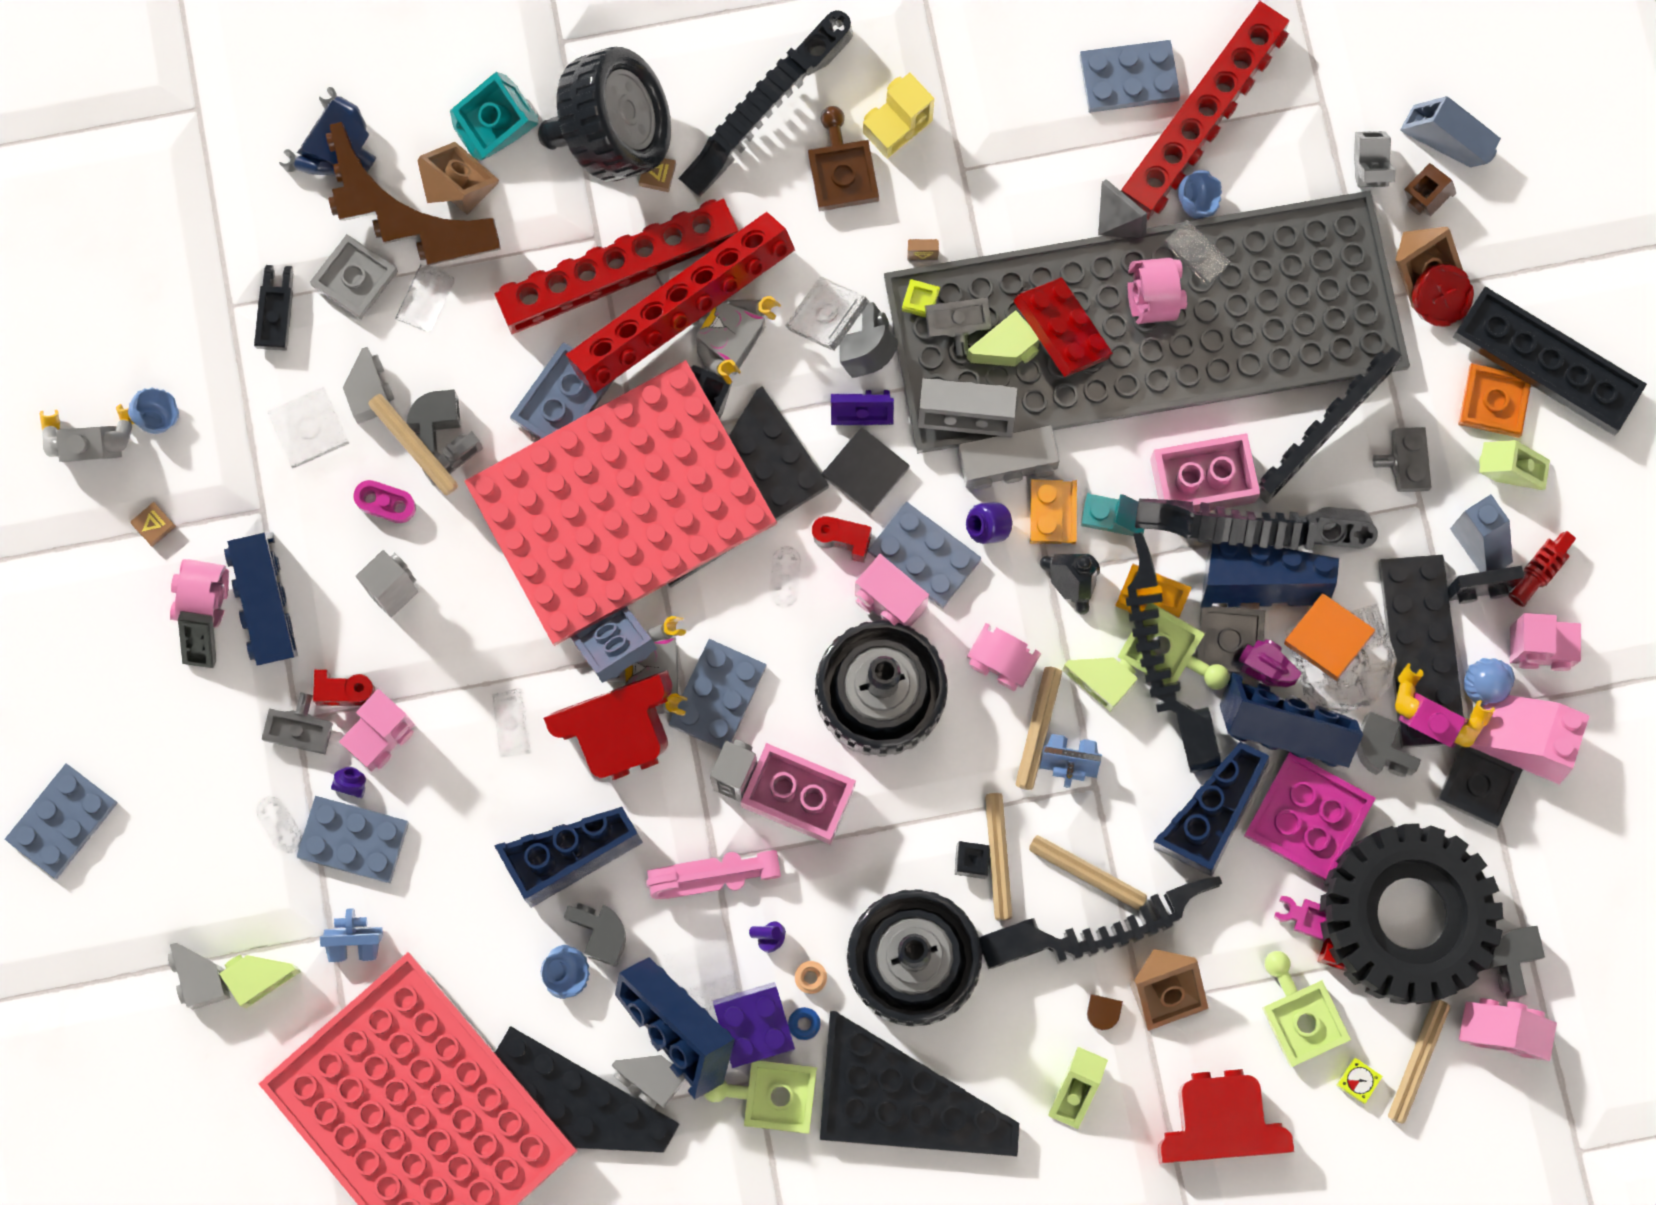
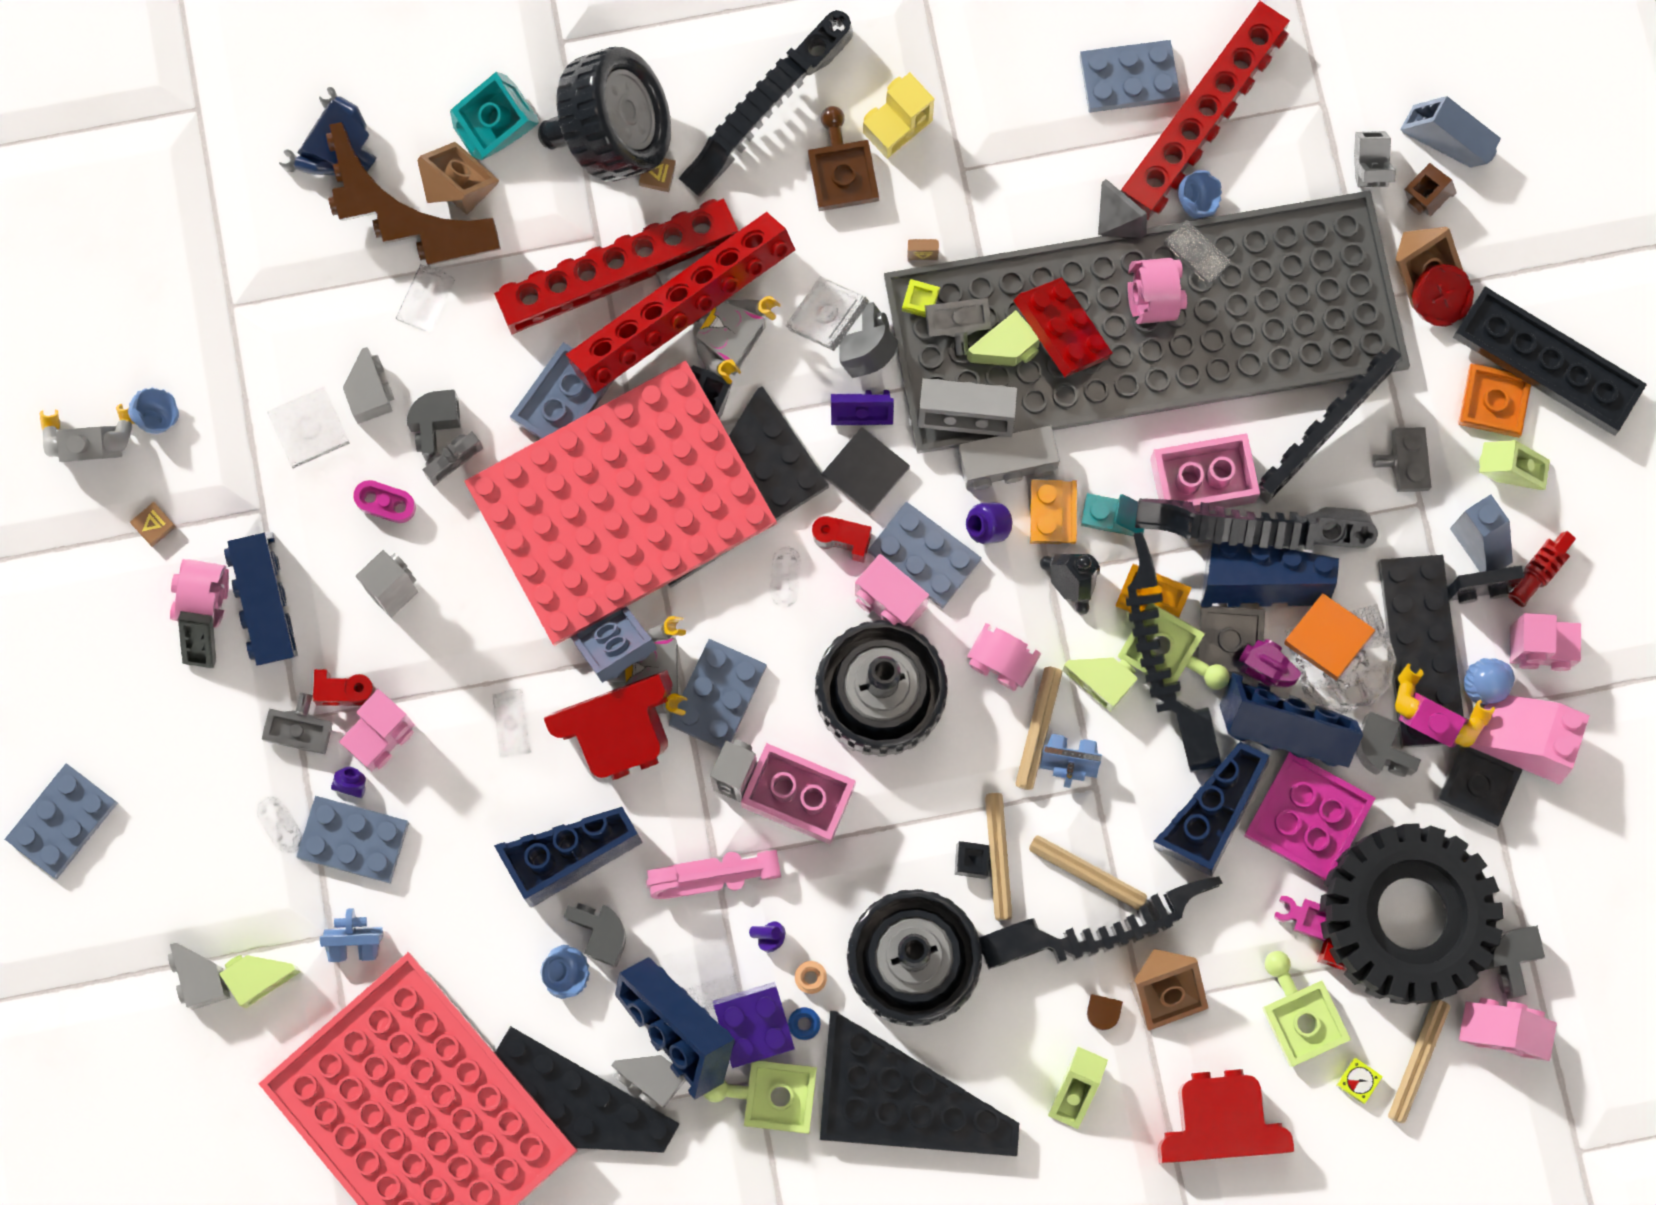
black hinge [254,265,294,351] -> none
light grey plate [310,234,398,320] -> none
tan axle [368,394,458,496] -> none

